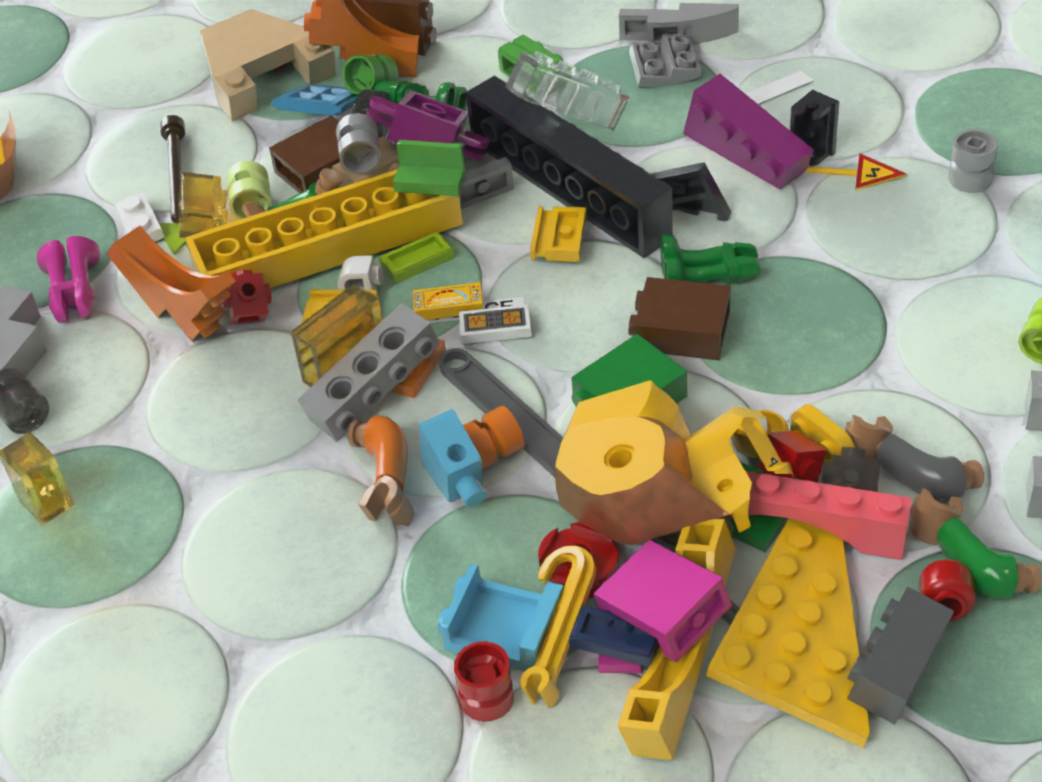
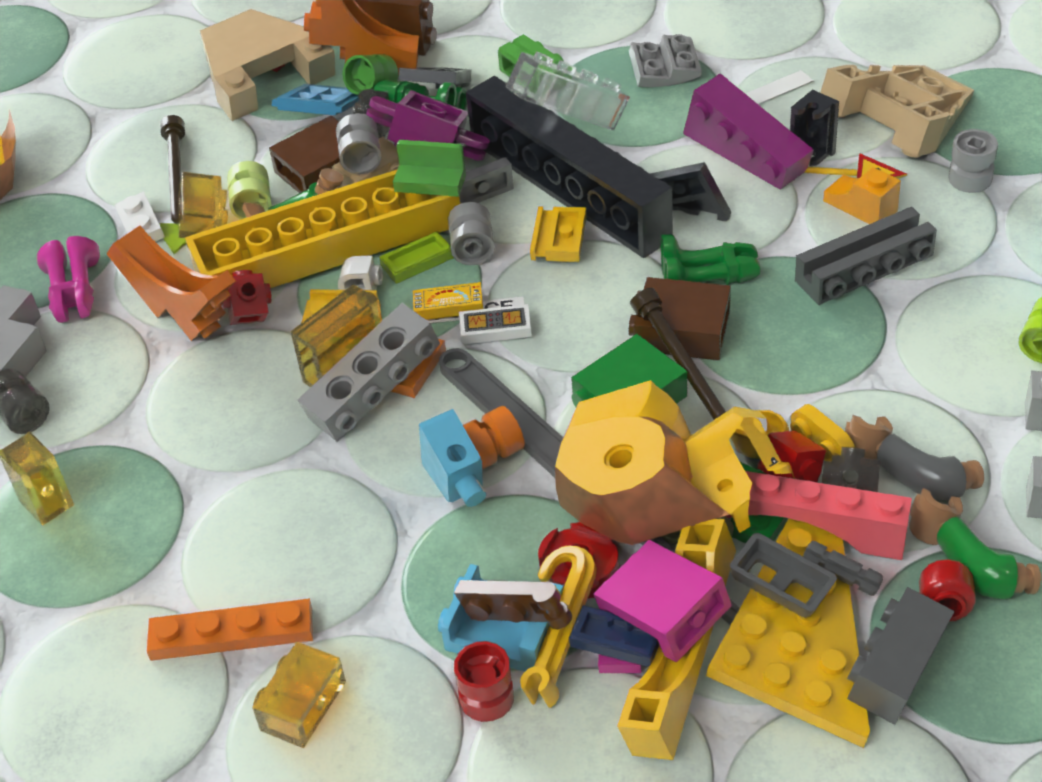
piece [347,415,414,526] -> none
light grey slope [619,3,739,45] -> none
none -> orange plate [147,598,313,661]
none -> clear yellow brick [252,642,346,748]
none -> black wing [399,67,472,89]
none -> light grey wheel [448,202,495,265]
none -> reddish brown plate [454,580,572,629]
none -> dark brown piece [630,288,726,420]
none -> dark grey piece [730,533,837,618]
none -> dark grey brick [795,206,937,305]
none -> dark grey axle [803,541,883,596]
none -> tan wedge [820,65,974,158]
none -> light orange arch [823,167,901,224]

